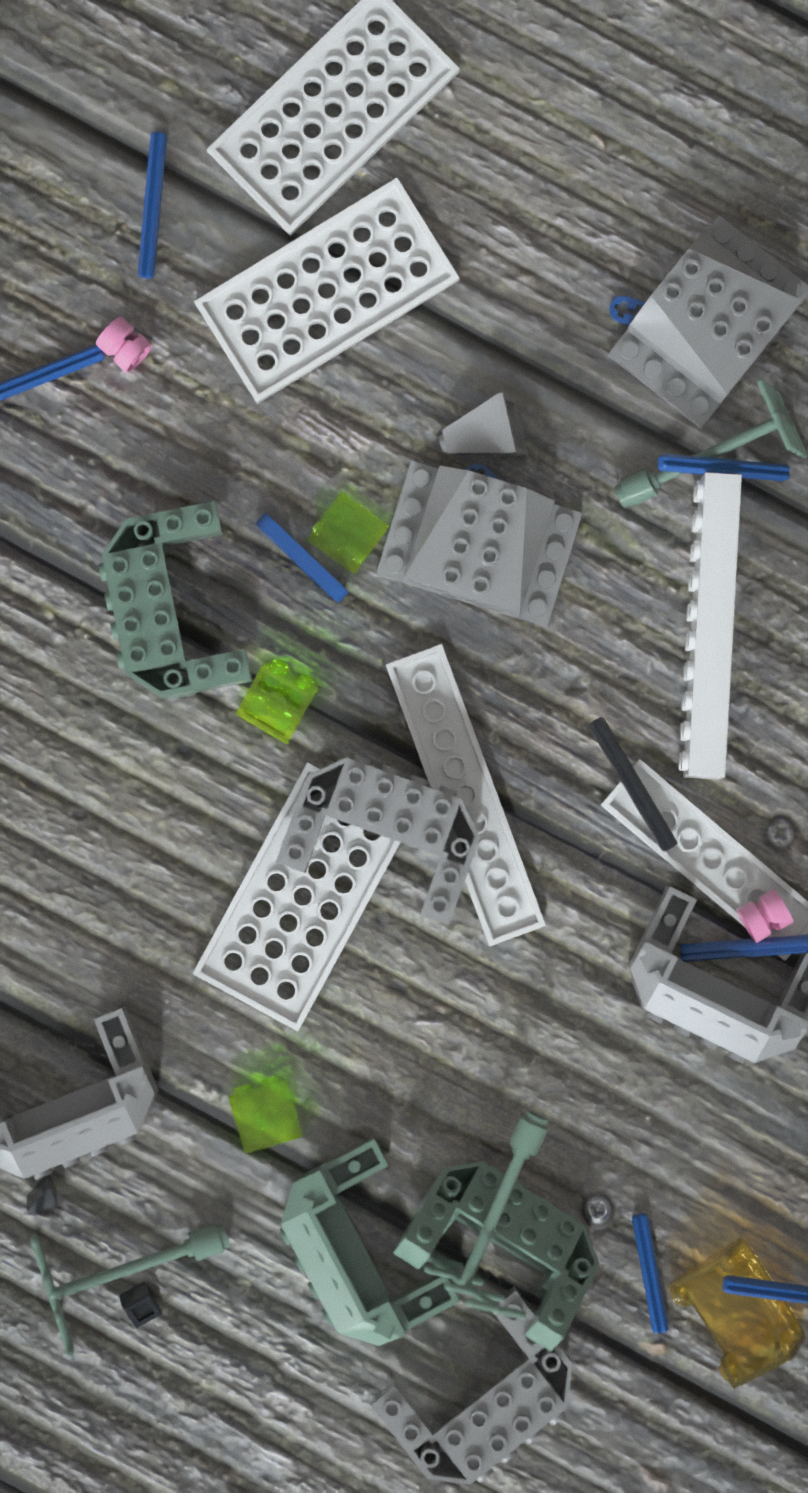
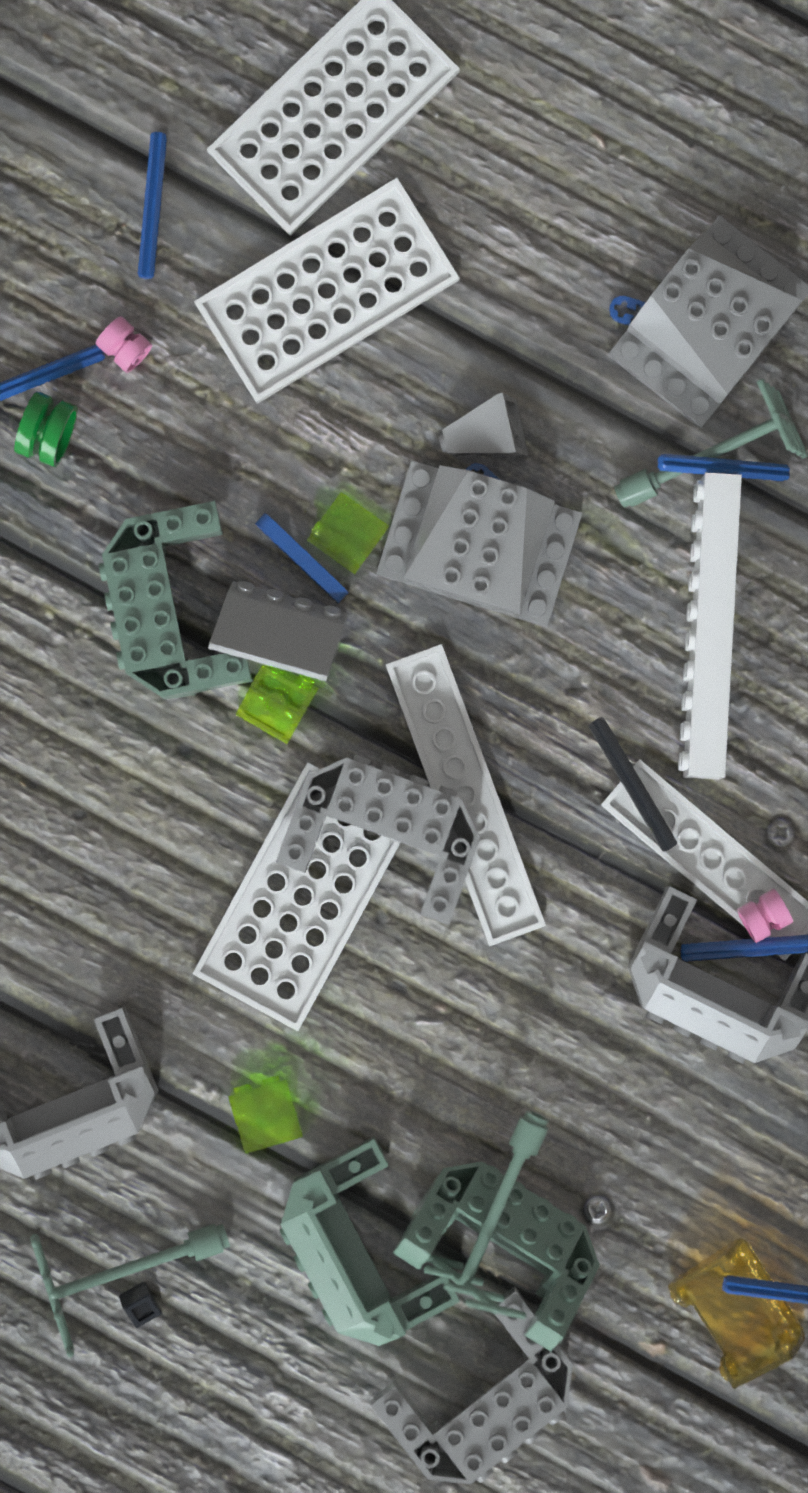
black slope [27,1174,57,1215] -> none
blue axle [632,1213,669,1334] -> none
none -> green wheel [14,391,78,468]
none -> light grey slope [208,581,348,681]

